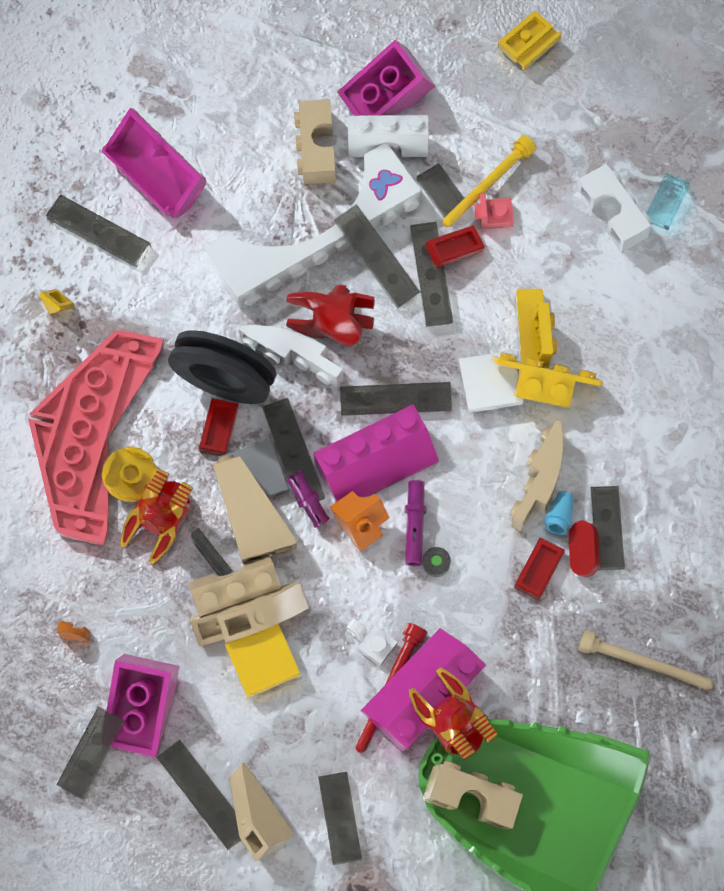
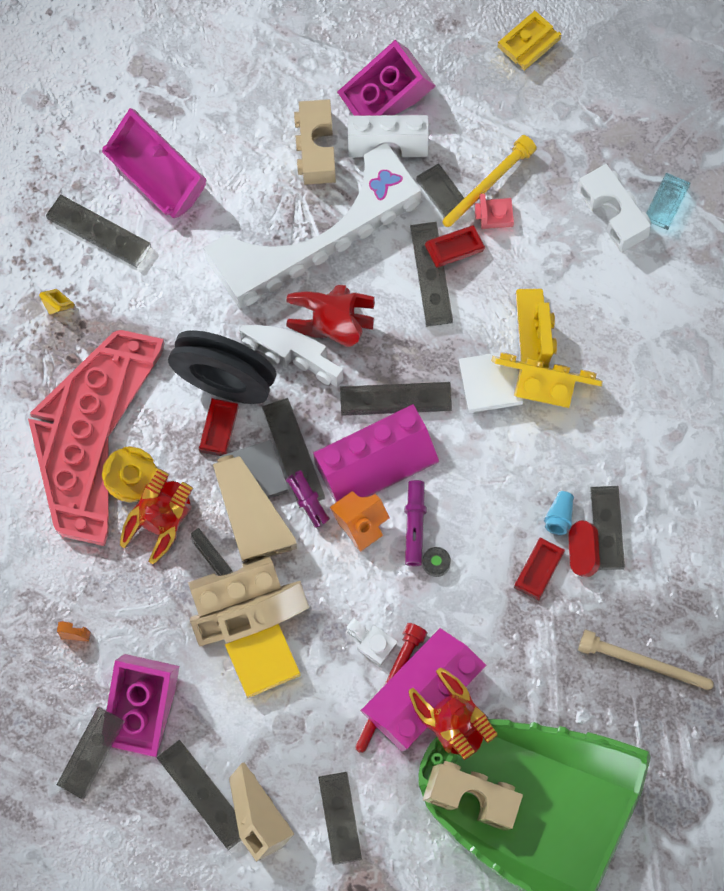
clear smoke tile [334,204,420,309] -> none
tan slope [510,420,563,531] -> none

